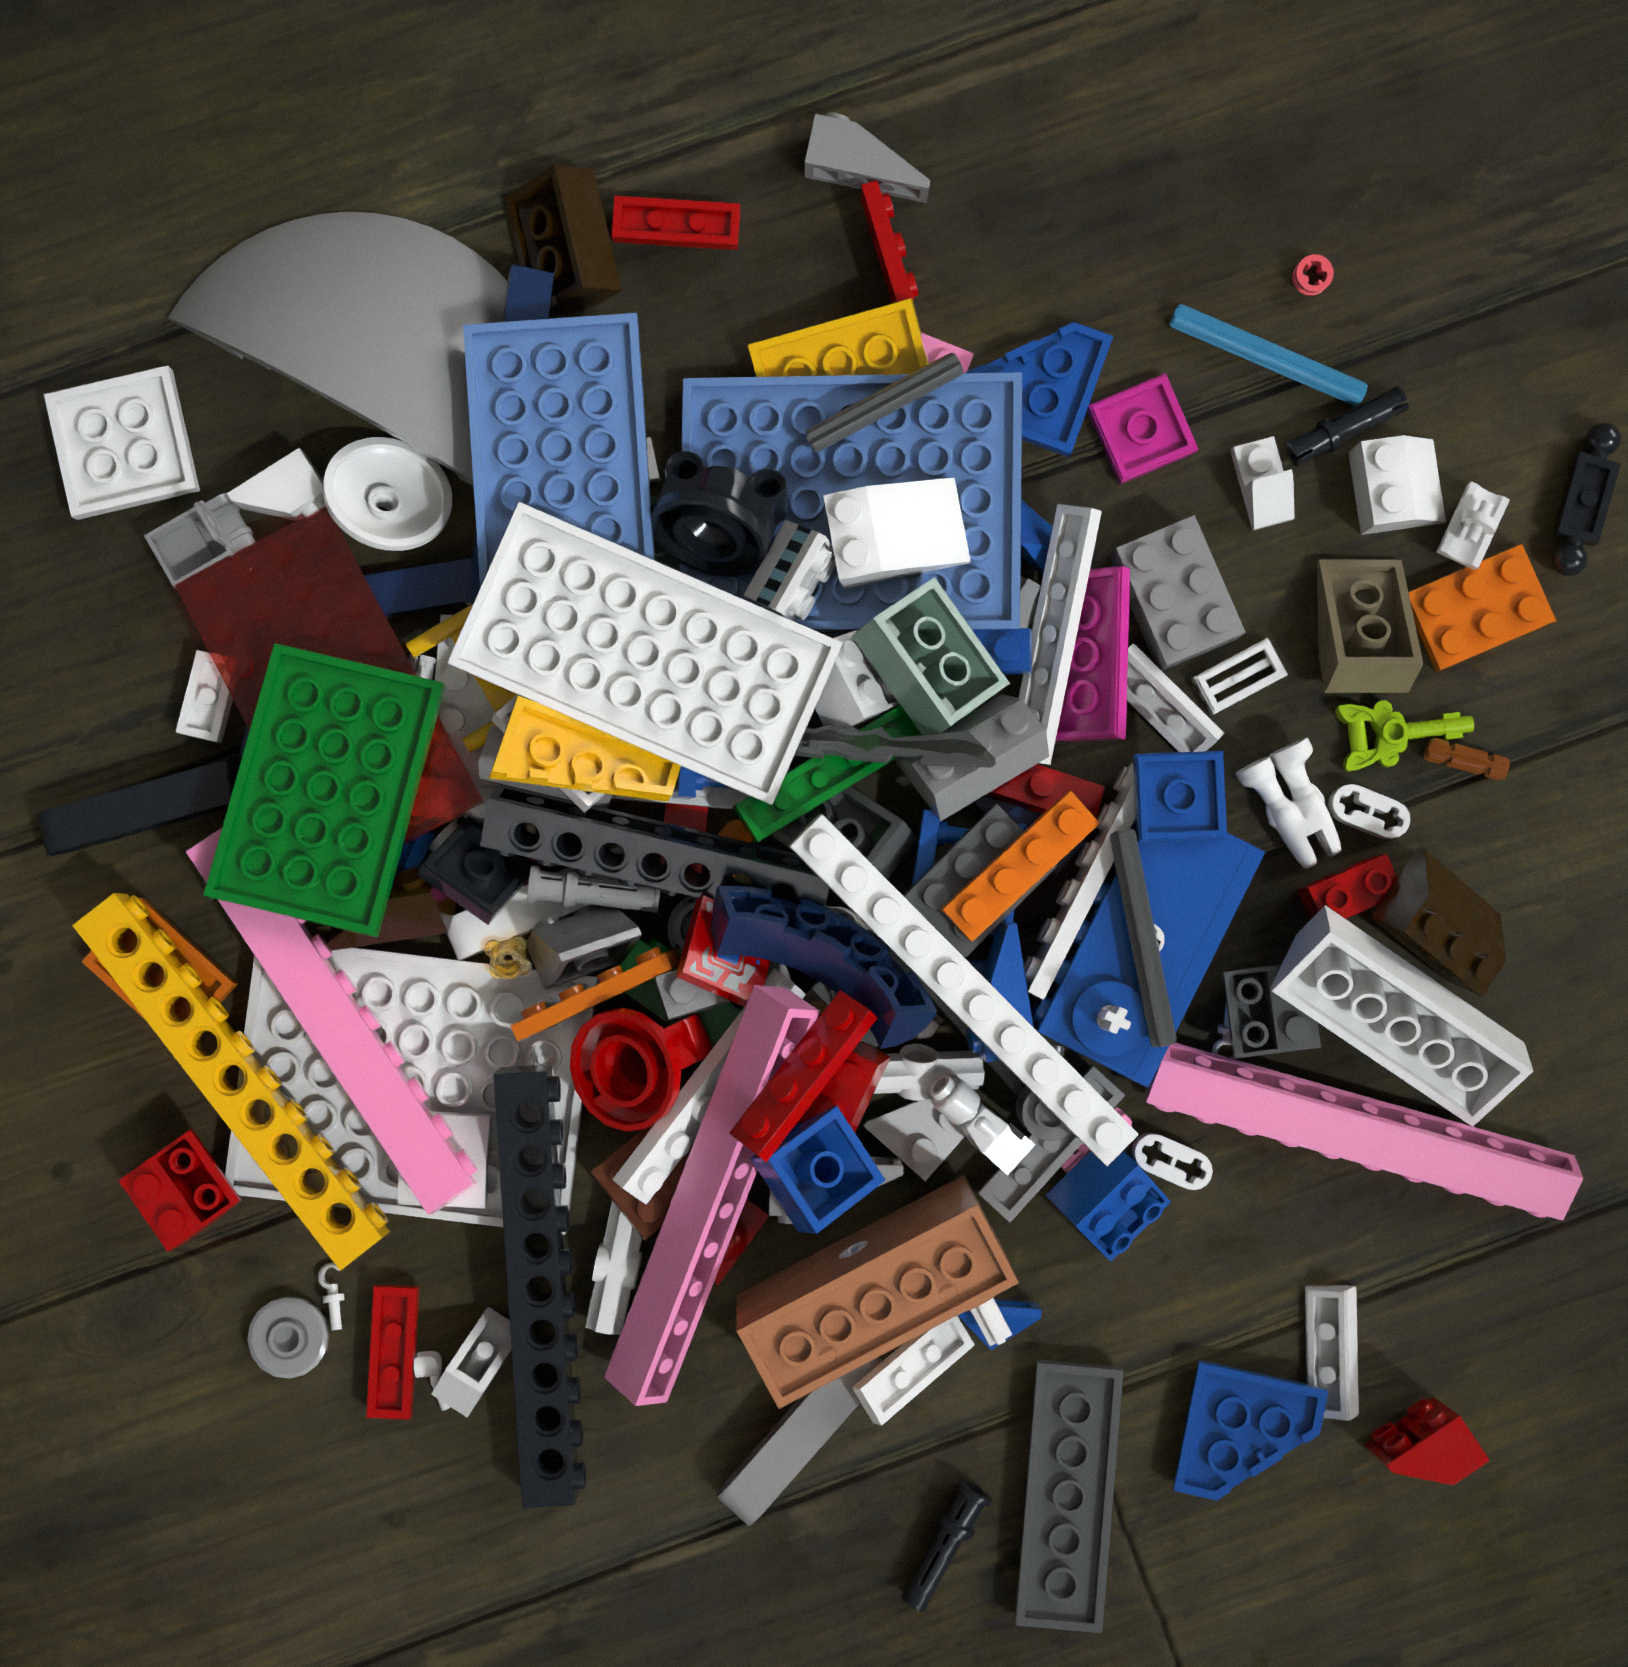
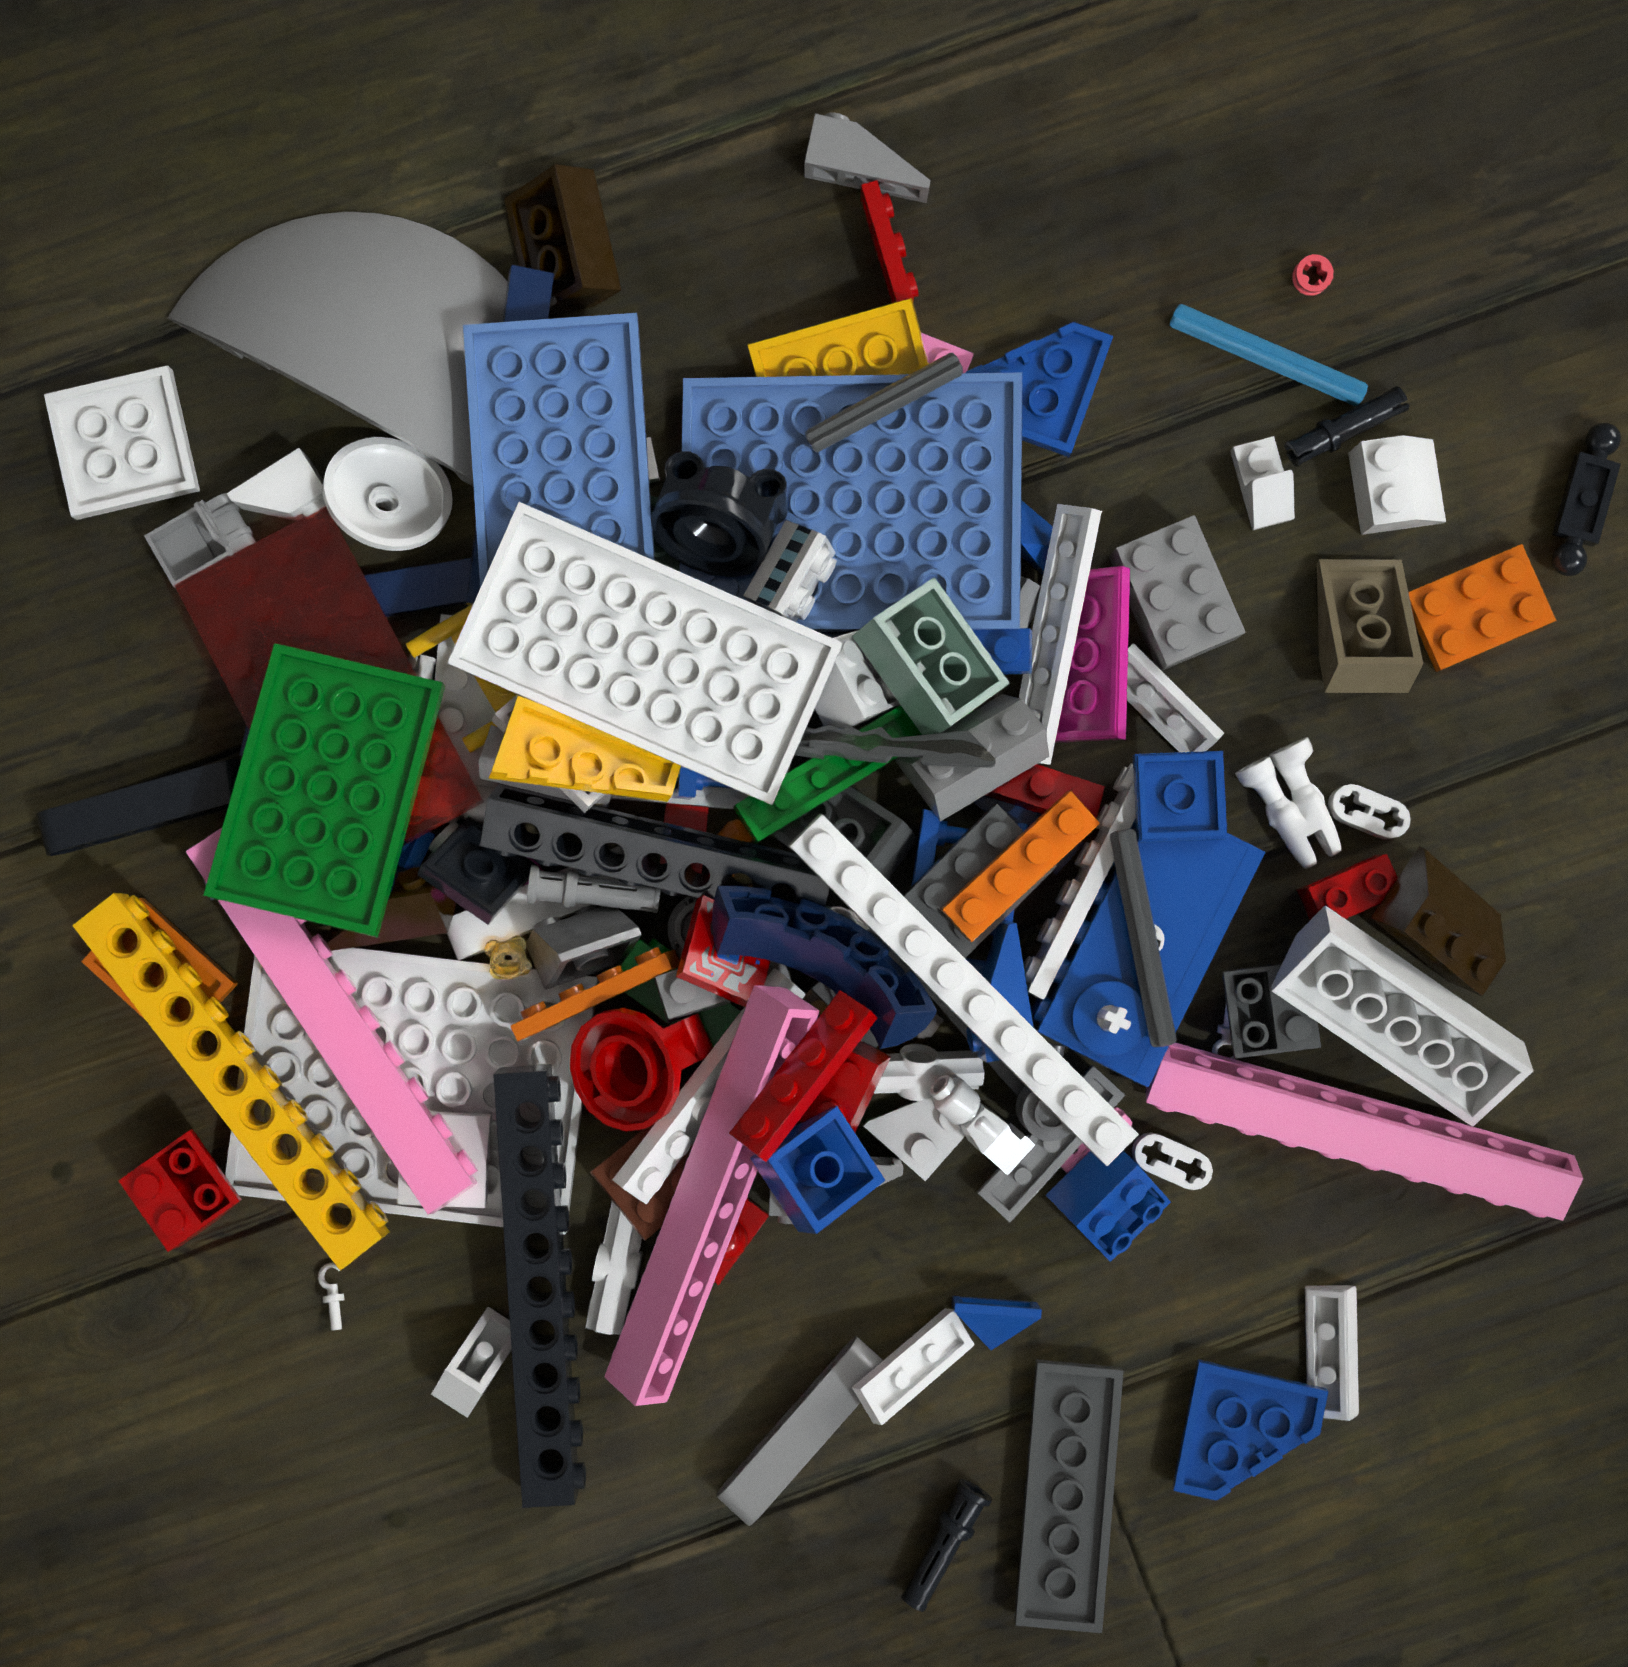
white plate [176,650,242,744] -> none
light grey wheel [247,1296,330,1379] -> none
red plate [366,1284,420,1420] -> none
white hand [414,1351,450,1411] -> none
red plate [612,196,741,250] -> none
nougat piece [736,1175,1019,1409] -> none
white slope [823,478,971,589] -> none
dark pink tile [1087,373,1199,485] -> none
white tile [1191,638,1288,716] -> none
lime piece [1335,700,1474,772] -> none
red slope [1364,1397,1490,1486] -> none
dark orange axle [1424,738,1510,780] -> none
white hips [1436,481,1510,570] -> none

